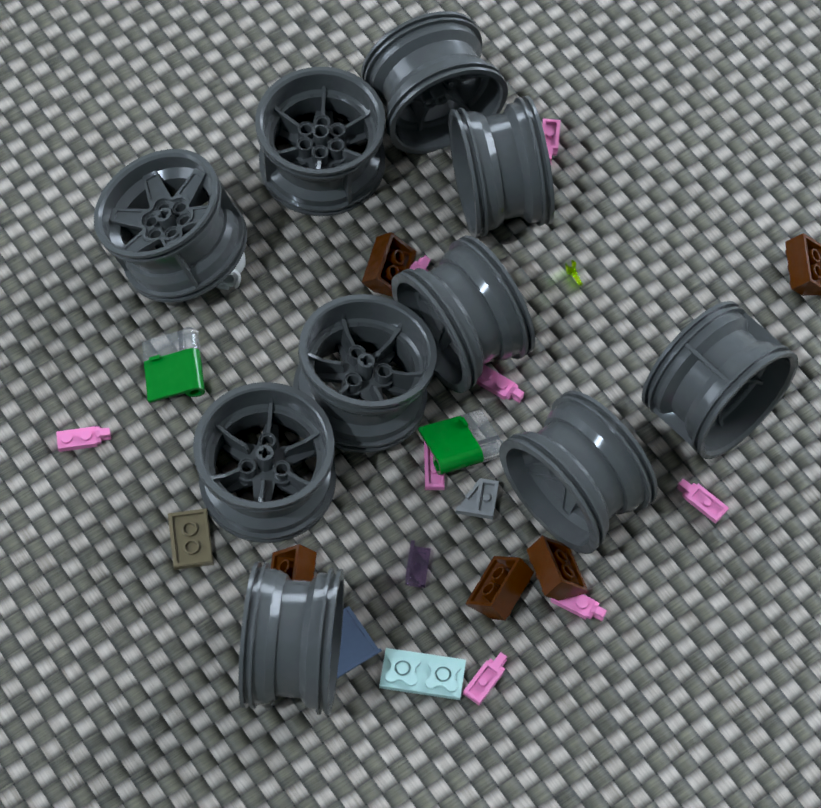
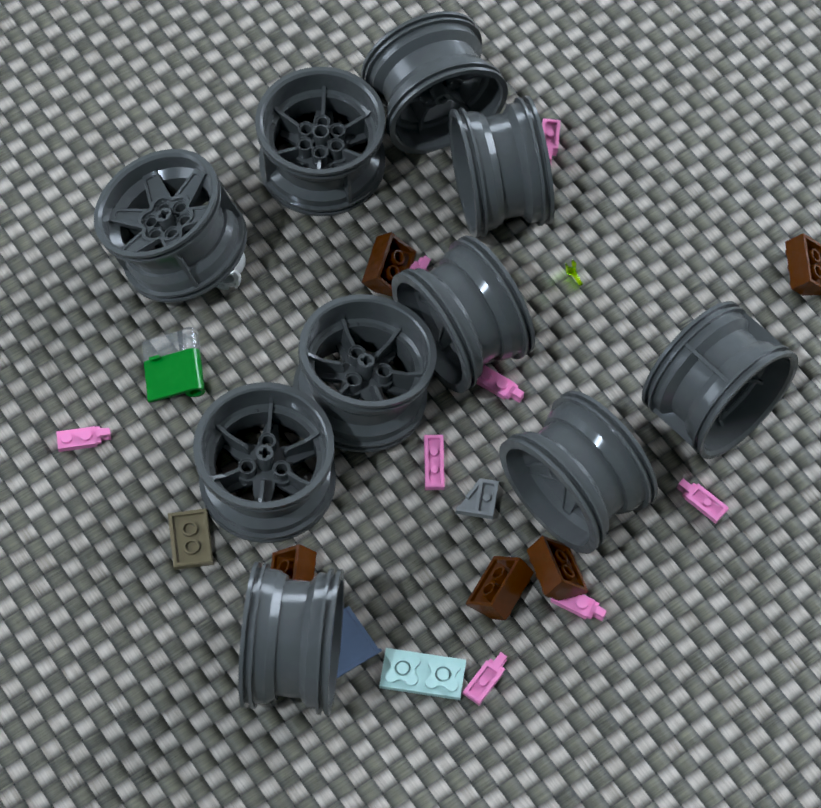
clear purple panel [405,540,431,588] -> none
green door [418,410,504,475] -> none

